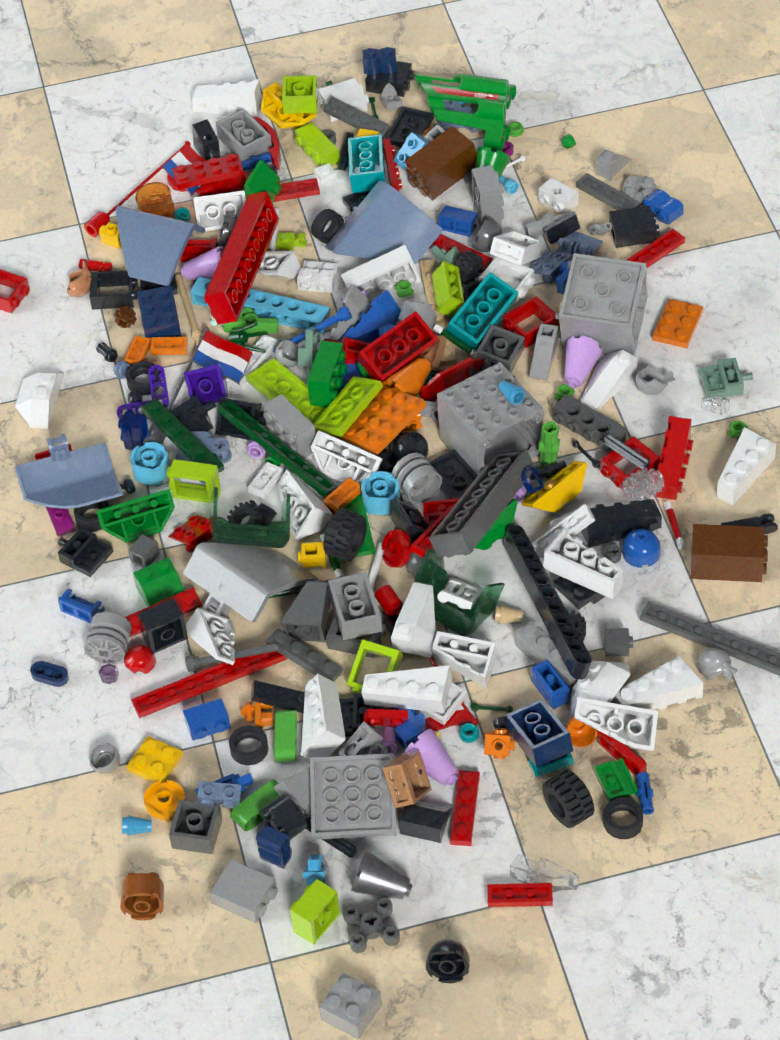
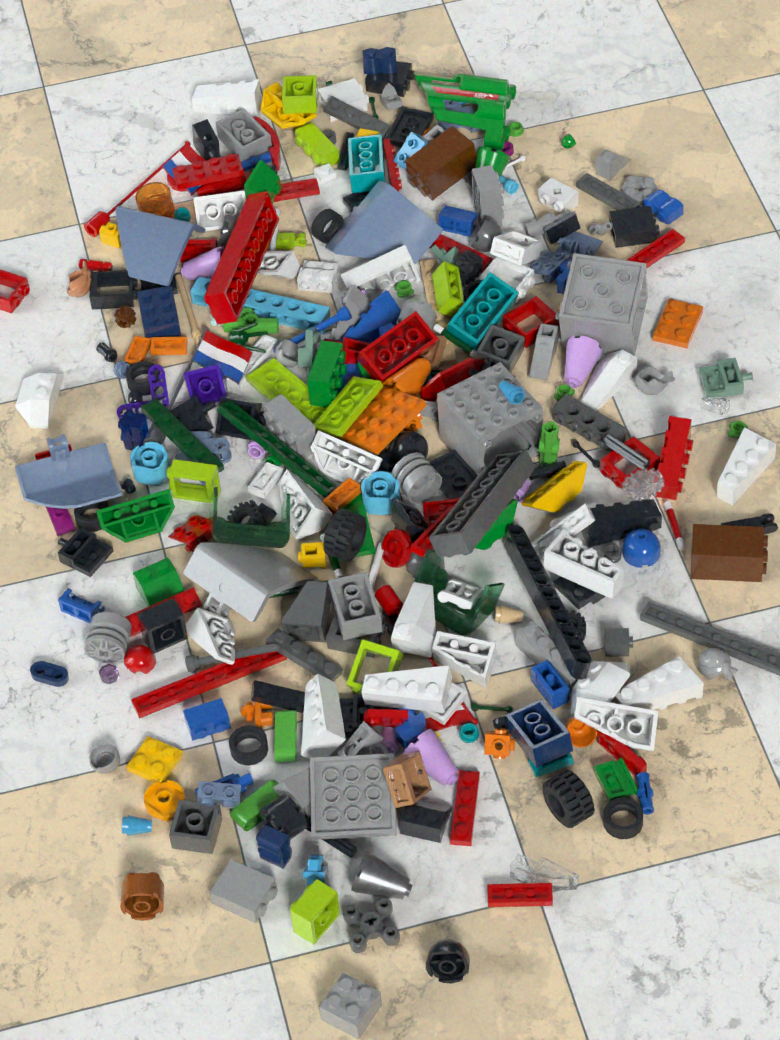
dark grey brick [128,535,160,568] -> none
clear blue piece [521,466,556,493] -> none

